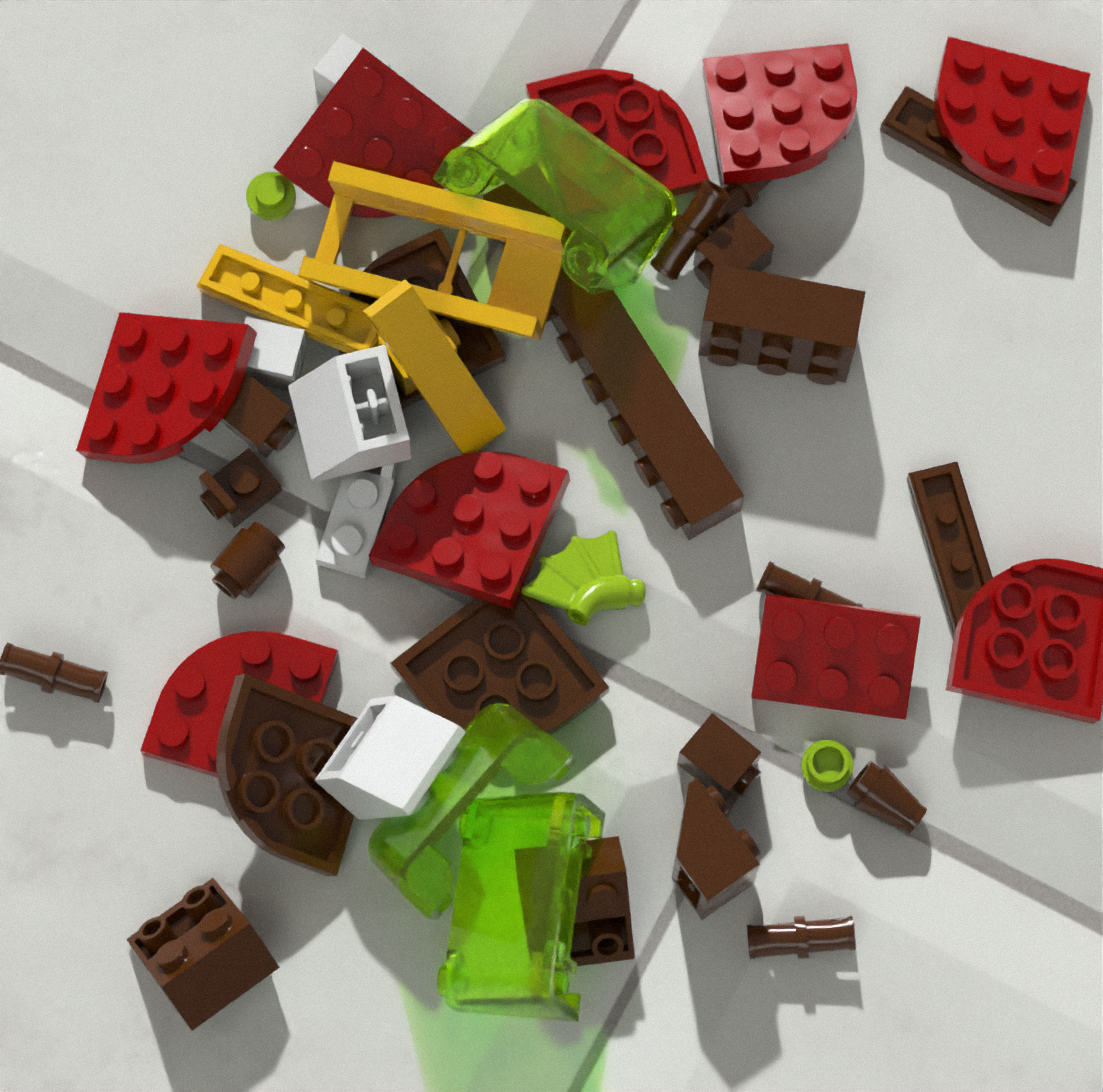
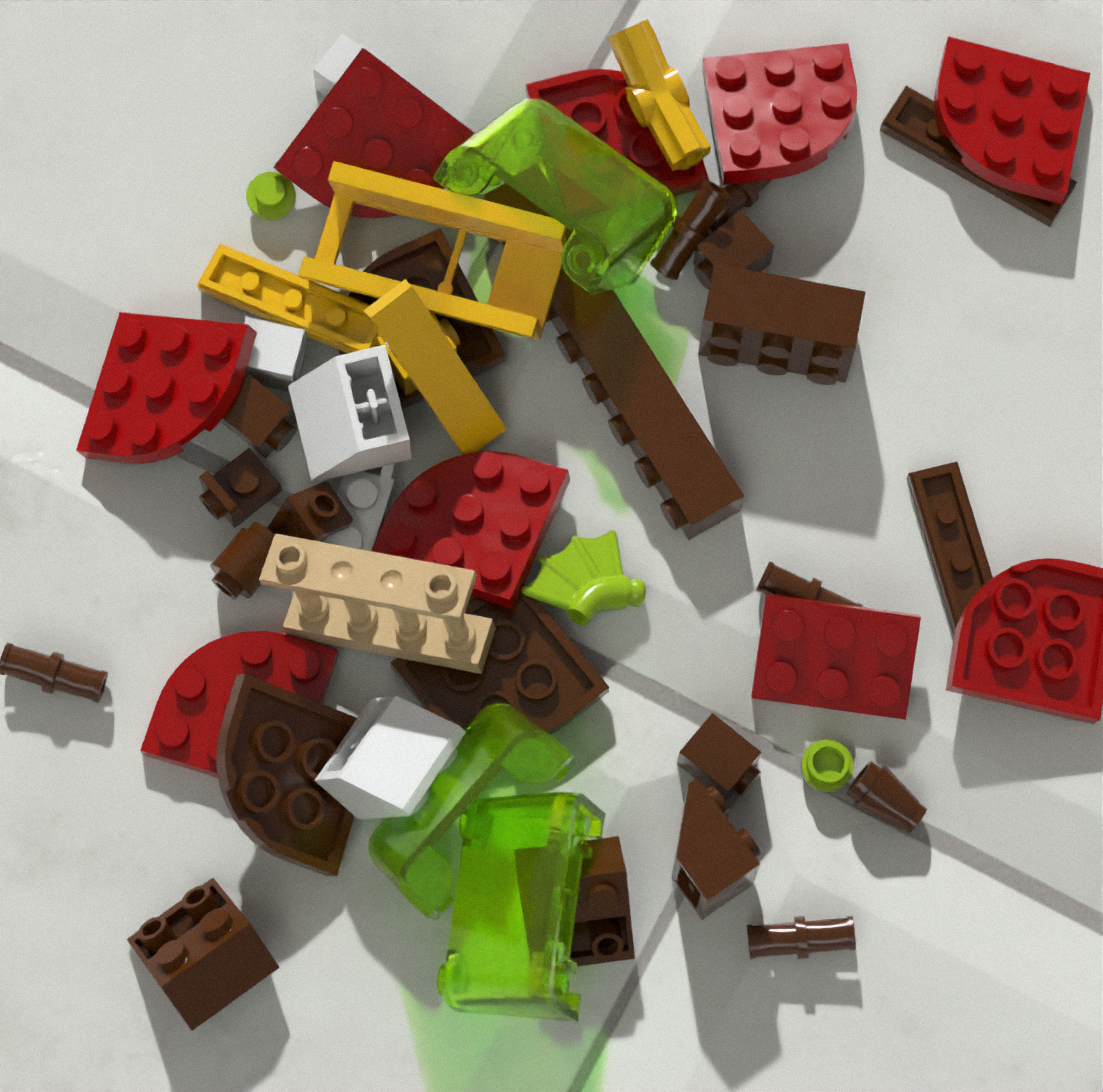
none -> tan fence [259,534,496,674]
none -> reddish brown bracket [267,482,353,542]
none -> yellow piece [607,19,711,171]

